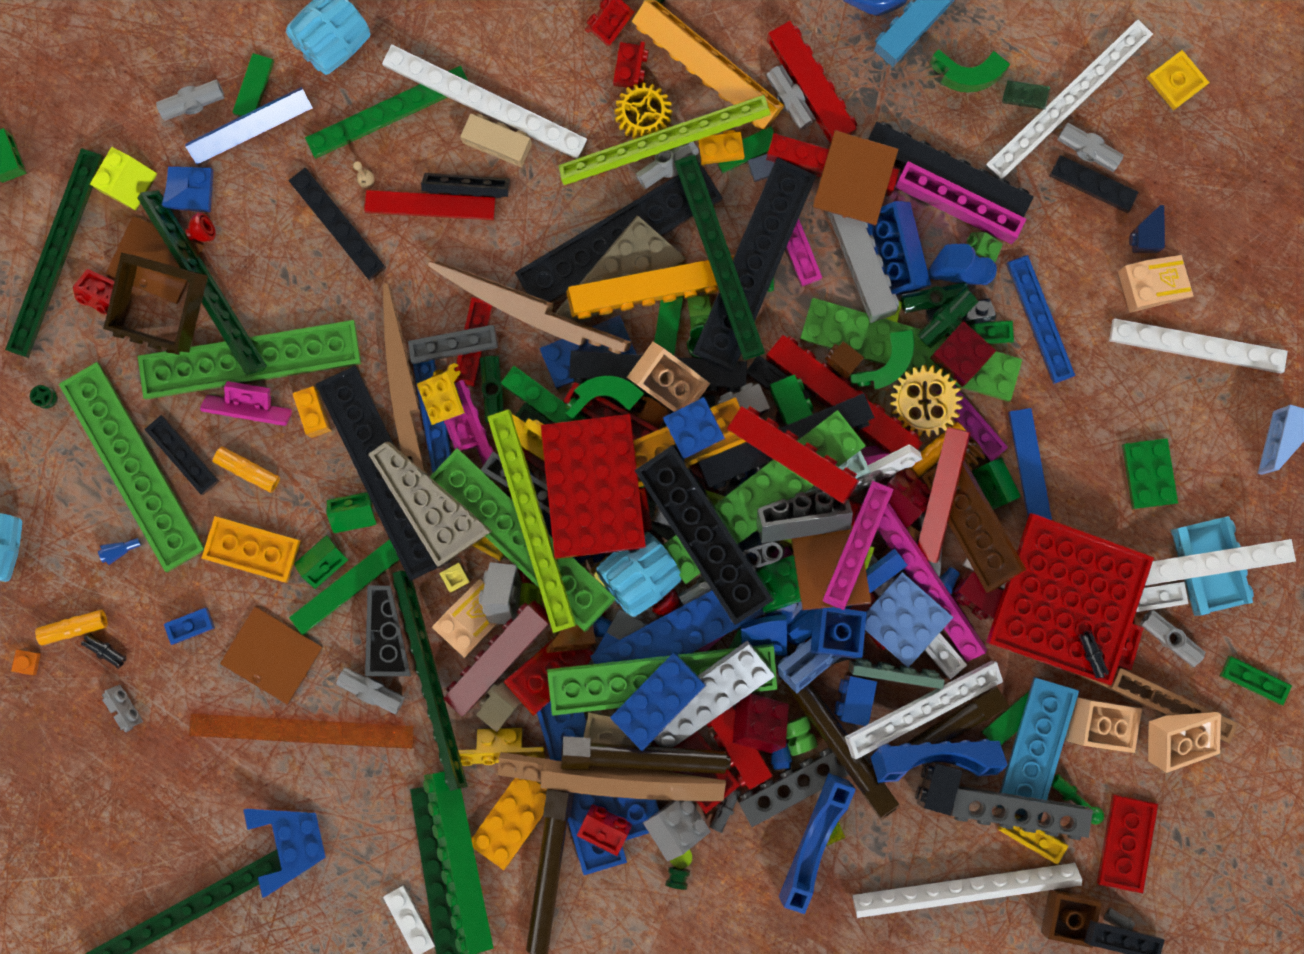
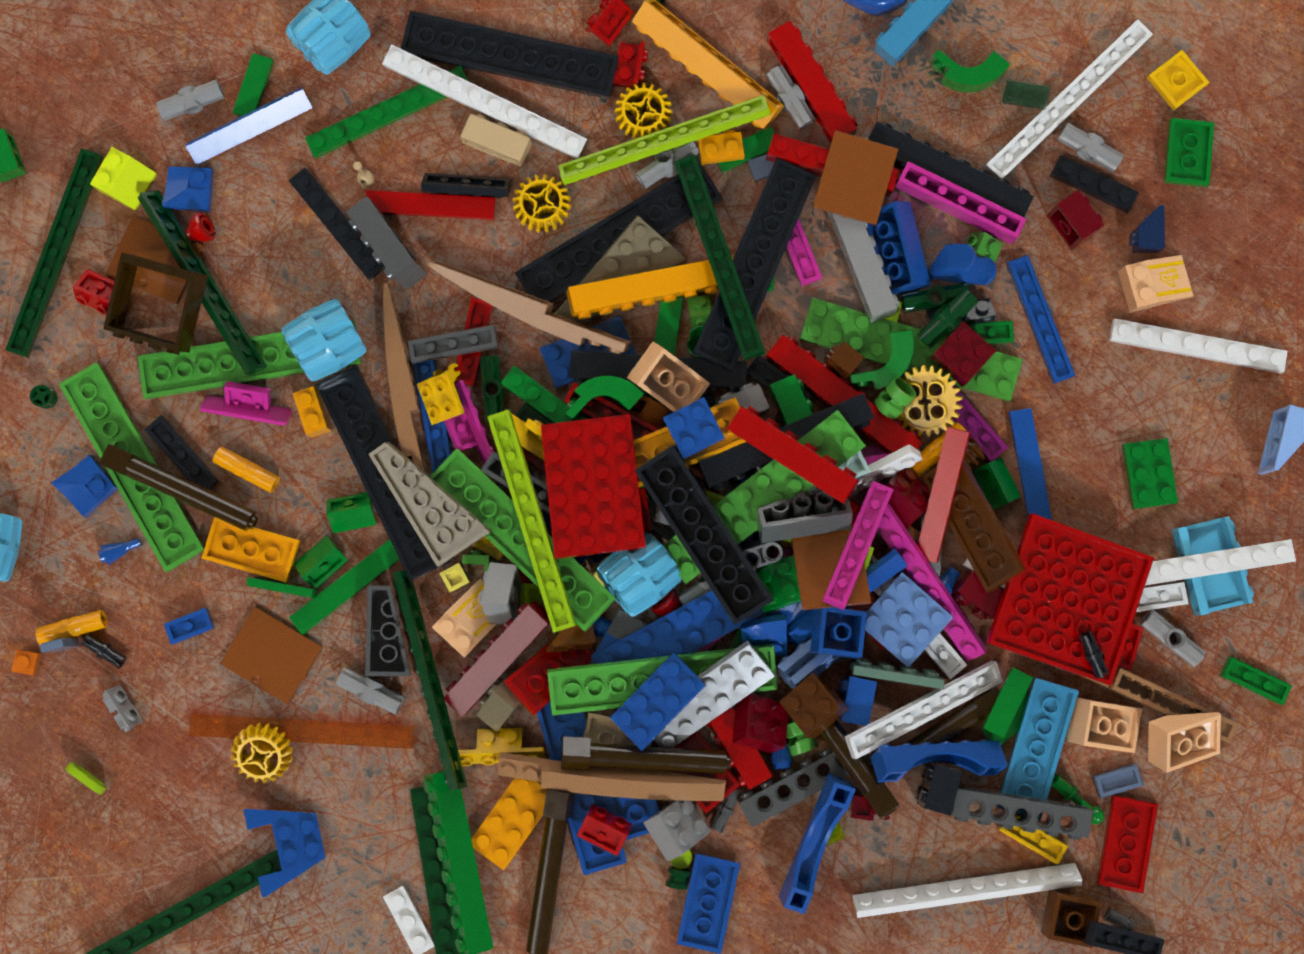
none -> sand blue tile [40,638,80,653]
none -> blue plate [51,455,118,517]
none -> lime tile [65,762,107,795]
none -> dark brown brick [98,443,258,531]
none -> yellow gear [231,723,293,783]
none -> green tile [246,577,318,598]
none -> medium azure wheel [281,299,367,381]
none -> dark grey wedge [346,196,428,290]
none -> black plate [401,11,619,99]
none -> bright green bracket [462,551,495,572]
none -> yellow gear [512,174,571,233]
none -> blue plate [676,853,740,954]
none -> reddish brown brick [780,672,849,738]
none -> dark red plate [850,795,890,821]
none -> bright green wheel [875,377,917,419]
none -> green tile [982,667,1033,739]
none -> dark red brick [1046,189,1104,251]
none -> sand blue tile [1092,763,1144,798]
none -> green plate [1164,118,1215,188]

